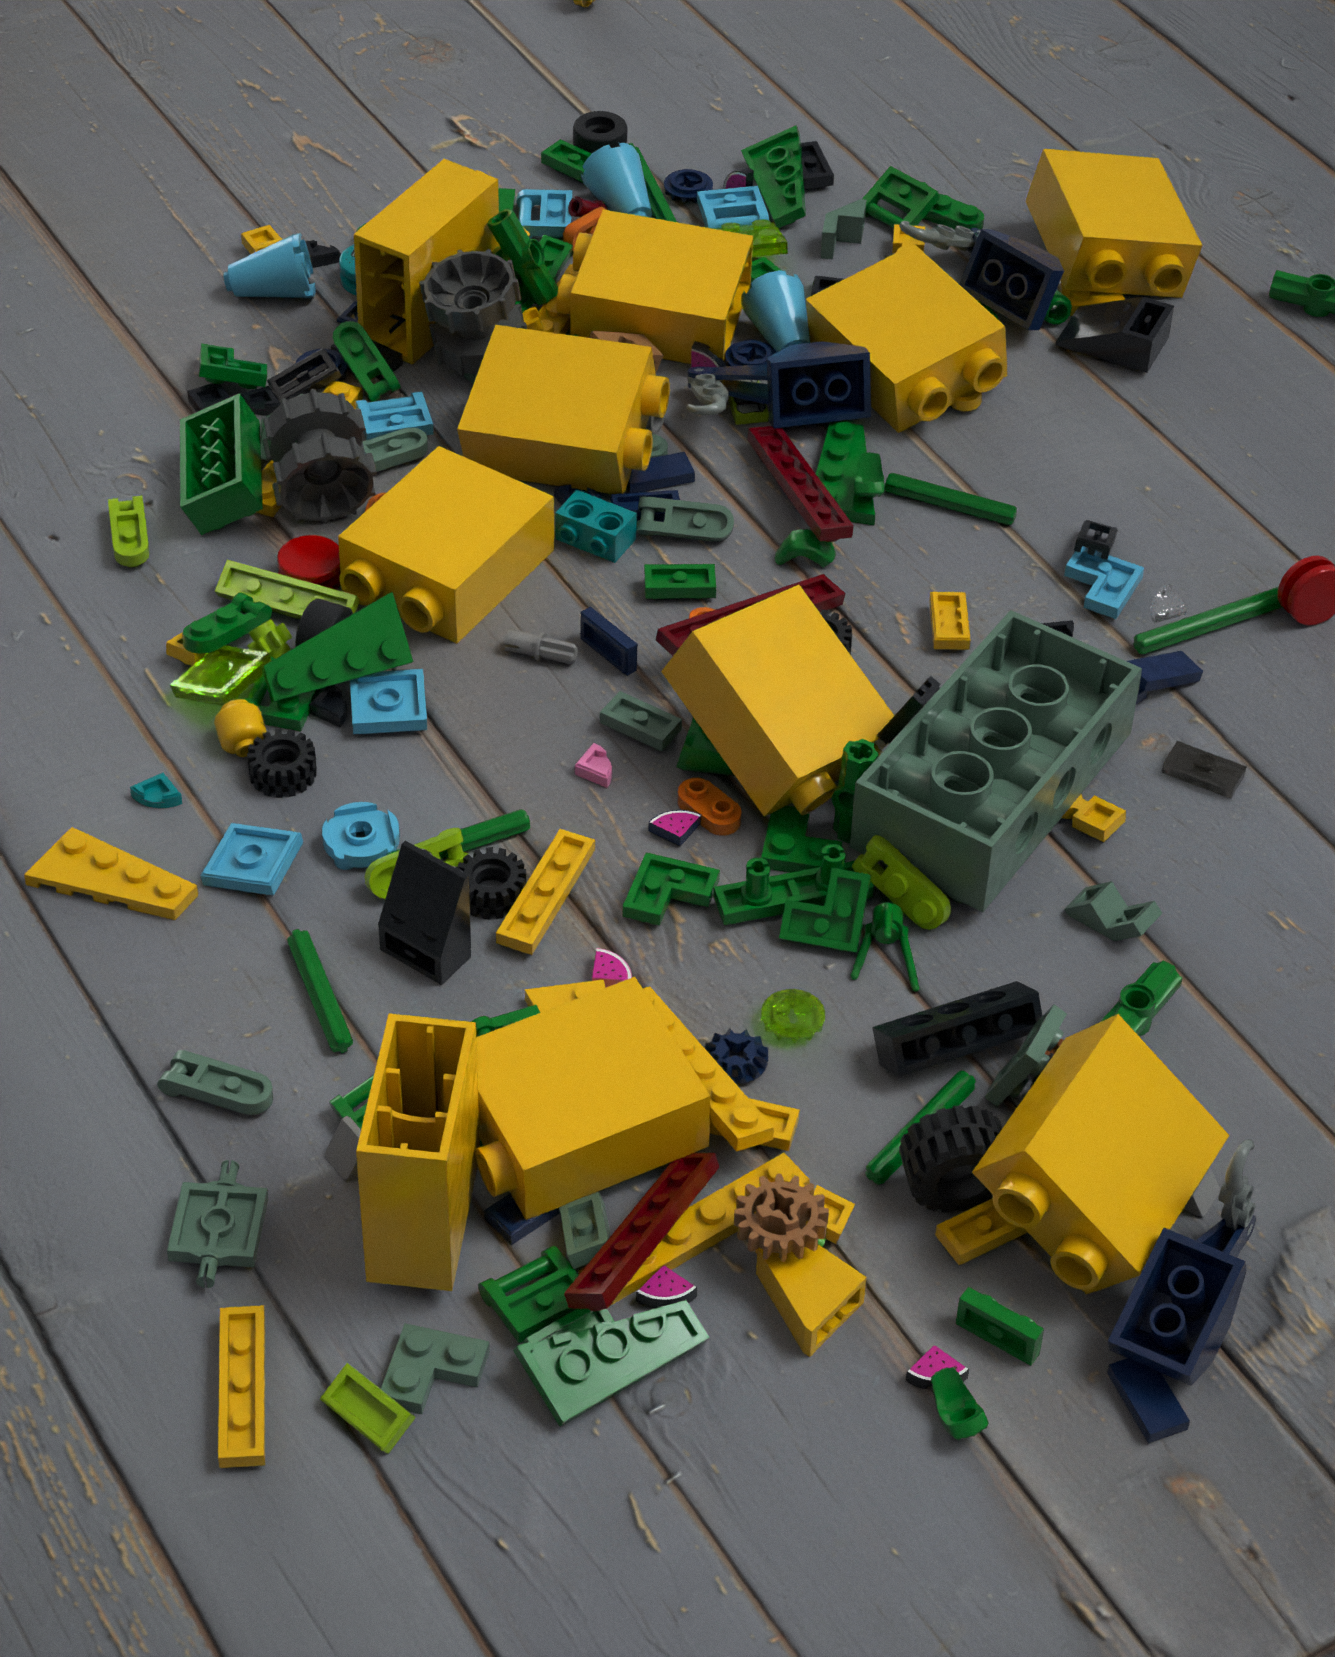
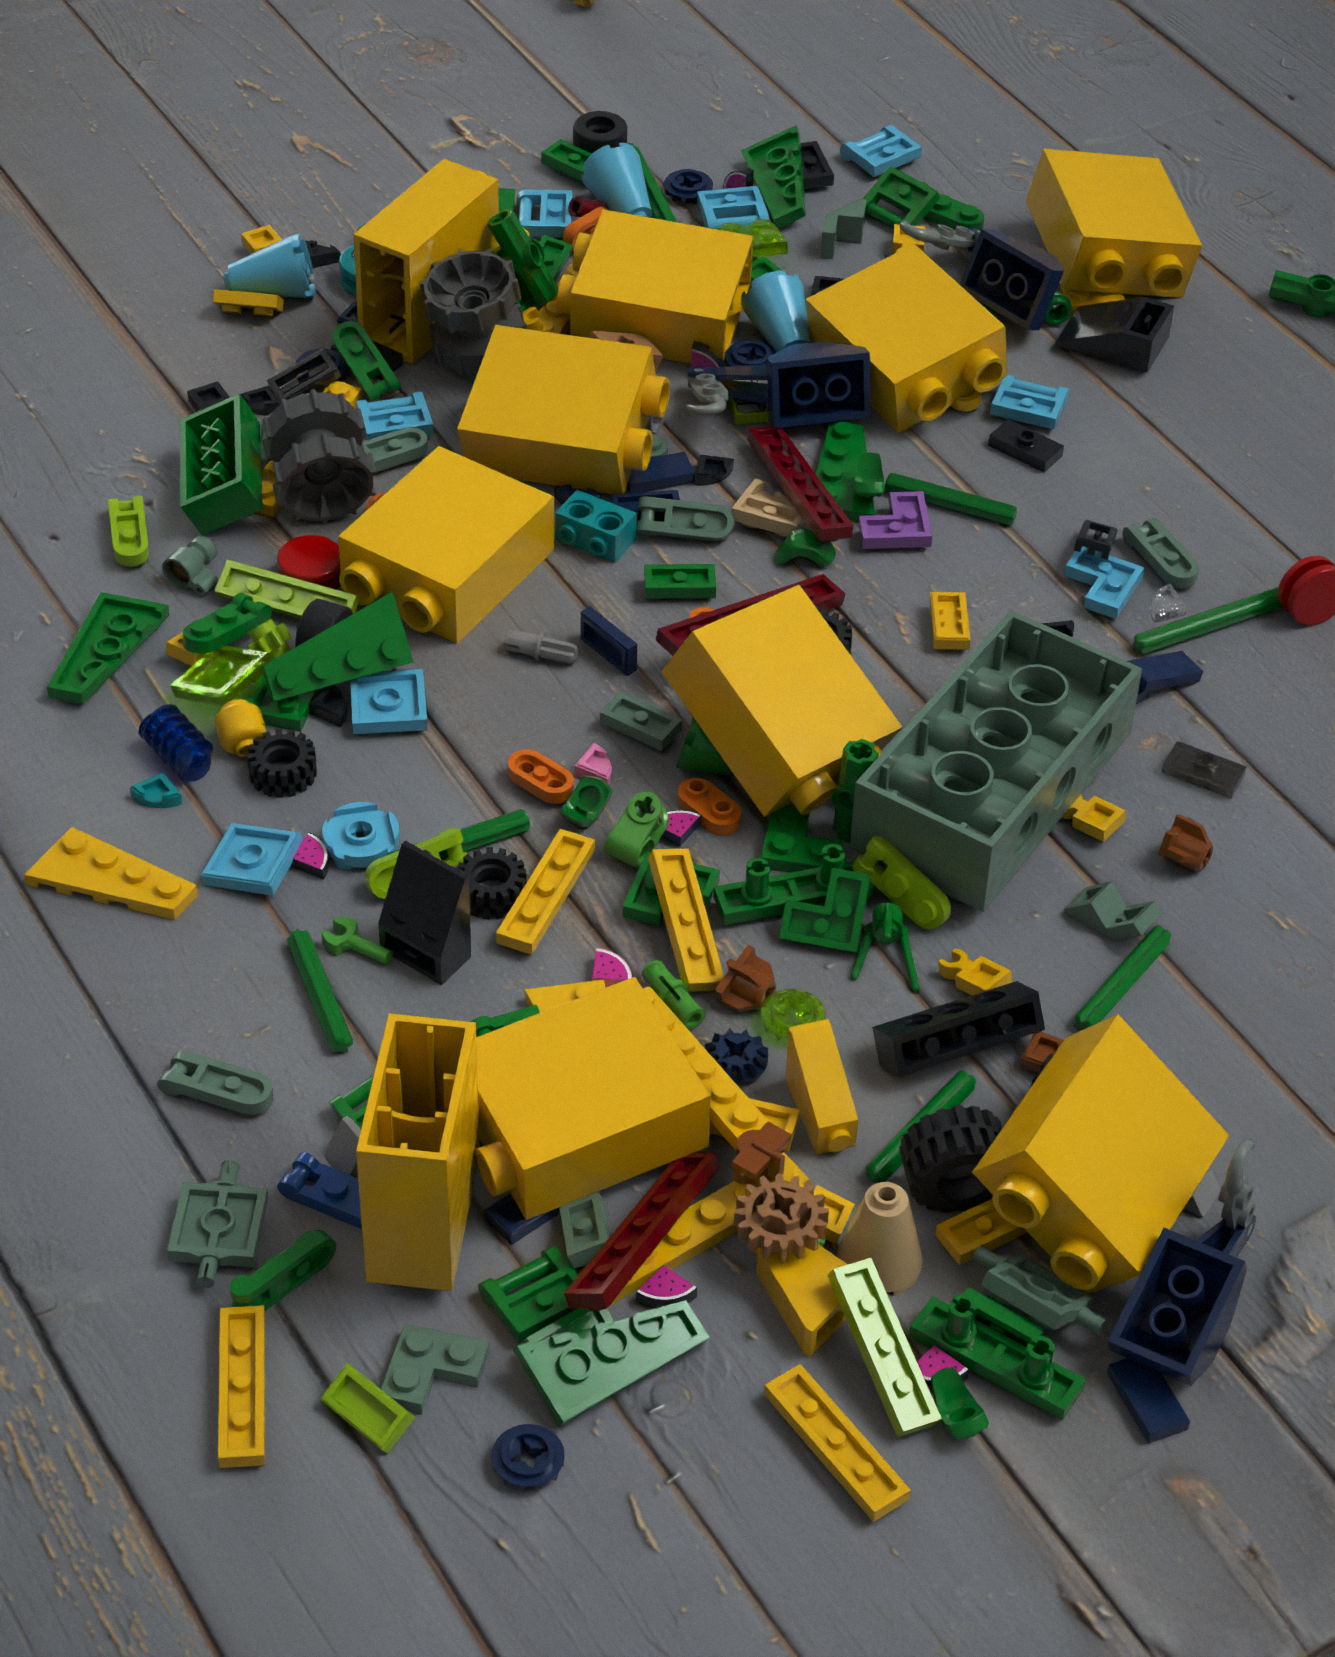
green plate [199,343,267,389] -> none
black tile [876,676,941,744] -> none
sand green plate [984,1004,1067,1107] -> none
green piece [1101,960,1182,1036] -> none
none -> green wing [47,592,170,704]
none -> clear blue piece [138,704,213,782]
none -> sand green piece [162,535,217,596]
none -> yellow plate [213,289,284,317]
none -> green plate [229,1229,337,1311]
none -> blue plate [277,1152,362,1229]
none -> tile [291,832,329,879]
none -> bright green bar [321,917,393,965]
none -> dark blue gear [492,1424,564,1492]
none -> orange plate [508,749,574,804]
none -> green hair [560,776,613,829]
none -> bright green piece [604,791,669,869]
none -> bright green pin [641,960,706,1029]
none -> yellow plate [648,848,724,991]
none -> black tile [695,455,734,486]
none -> dark orange piece [715,945,776,1013]
none -> tan wing [731,478,806,537]
none -> dark orange piece [731,1121,792,1185]
none -> yellow plate [764,1364,911,1522]
none -> yellow slope [785,1019,858,1155]
none -> plate [828,1258,942,1438]
none -> tan cone [837,1182,923,1296]
none -> medium azure plate [840,125,922,177]
none -> medium lavender plate [858,491,932,549]
none -> green plate [909,1294,1086,1420]
none -> yellow plate [938,949,1012,995]
none -> sand green plate [972,1245,1108,1335]
none -> black plate [988,419,1064,473]
none -> medium azure plate [990,374,1070,429]
none -> green axle [1073,926,1171,1030]
none -> sand green plate [1122,518,1199,589]
none -> dark orange piece [1158,814,1213,872]

